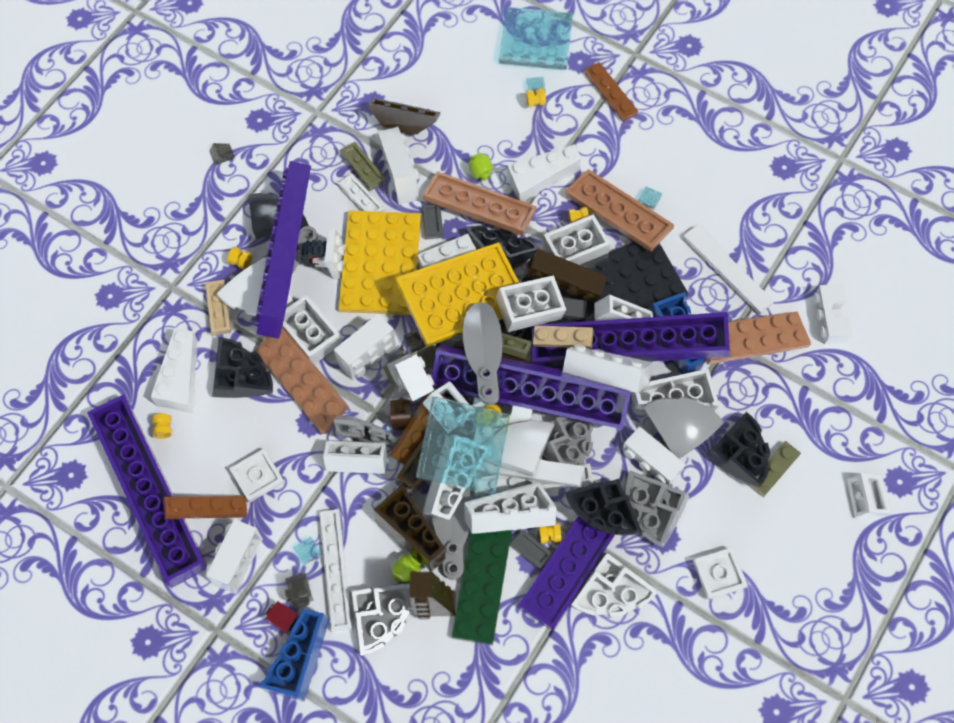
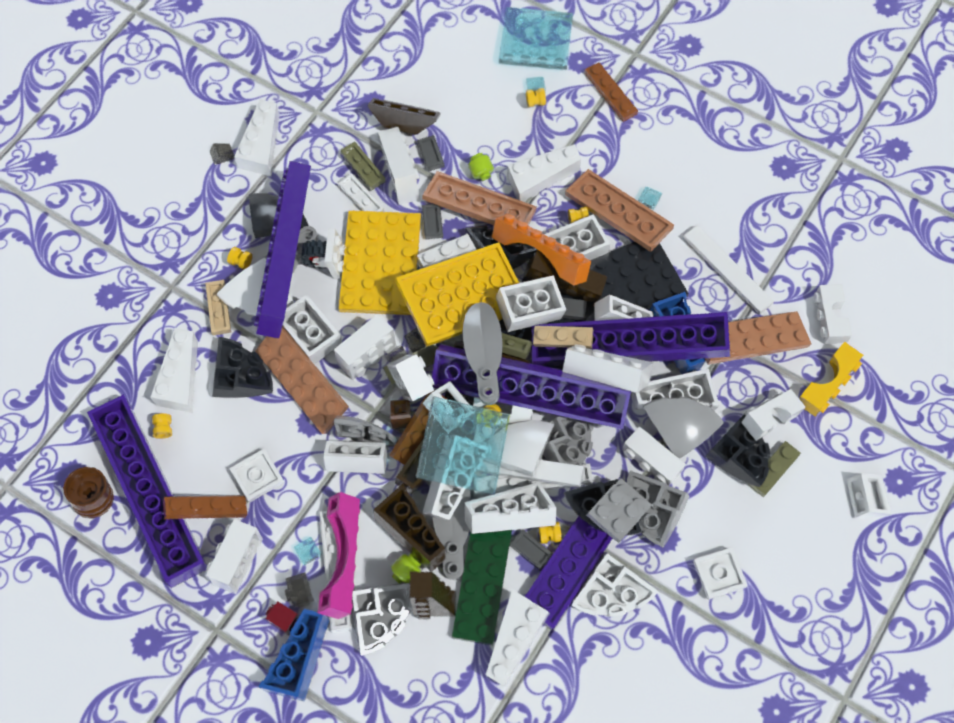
none -> reddish brown wheel [63,467,114,519]
none -> white wedge [234,99,280,177]
none -> dark pink arch [318,492,360,619]
none -> dark grey tile [417,135,445,172]
none -> white wedge [486,589,550,687]
none -> orange arch [492,214,591,285]
none -> light grey bracket [586,478,652,544]
none -> white arch [741,389,805,441]
none -> yellow arch [799,341,864,417]

